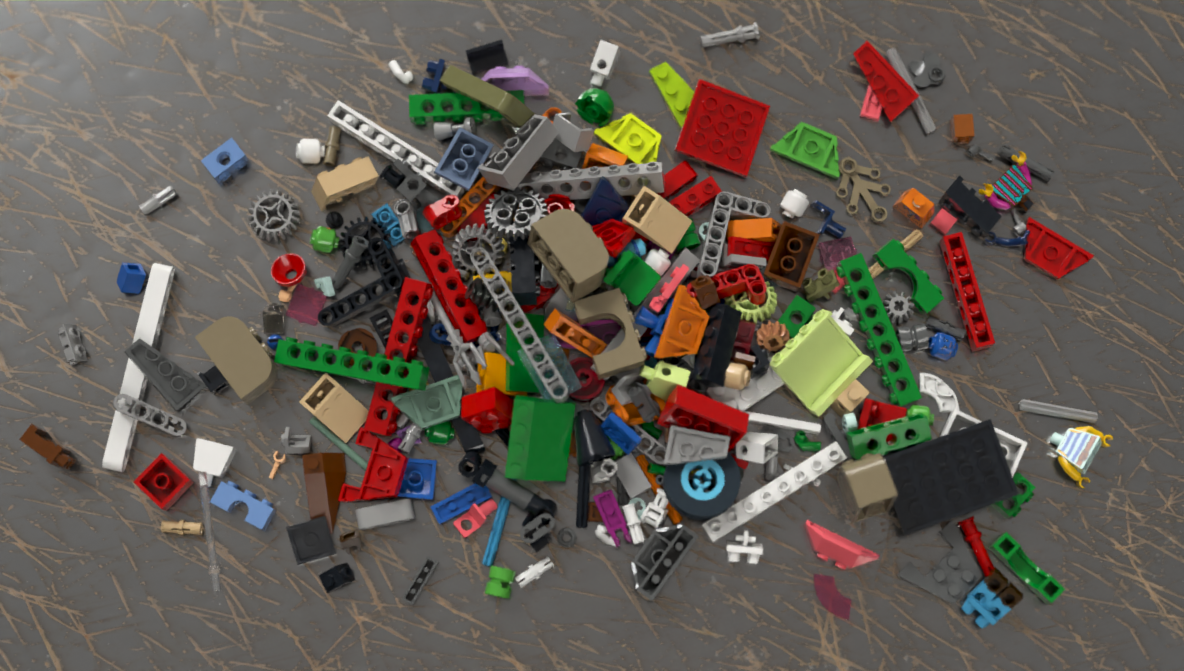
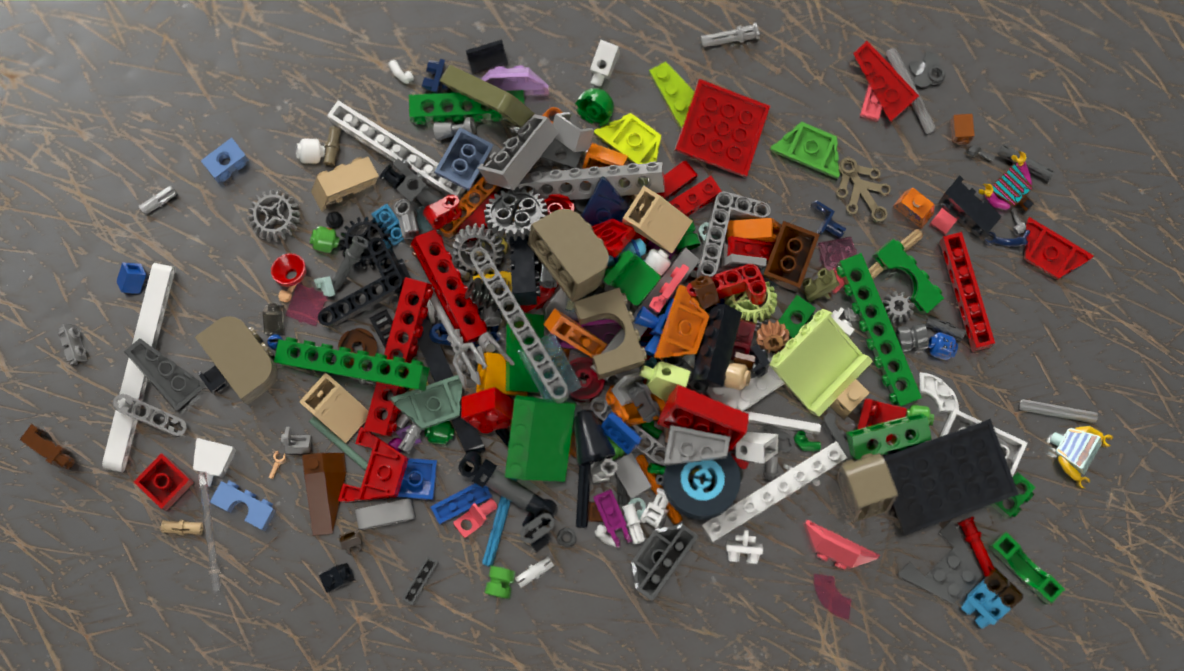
black tile [286,515,336,565] -> none
white head [780,189,809,219] -> none
light aqua beam [842,413,858,434] -> none

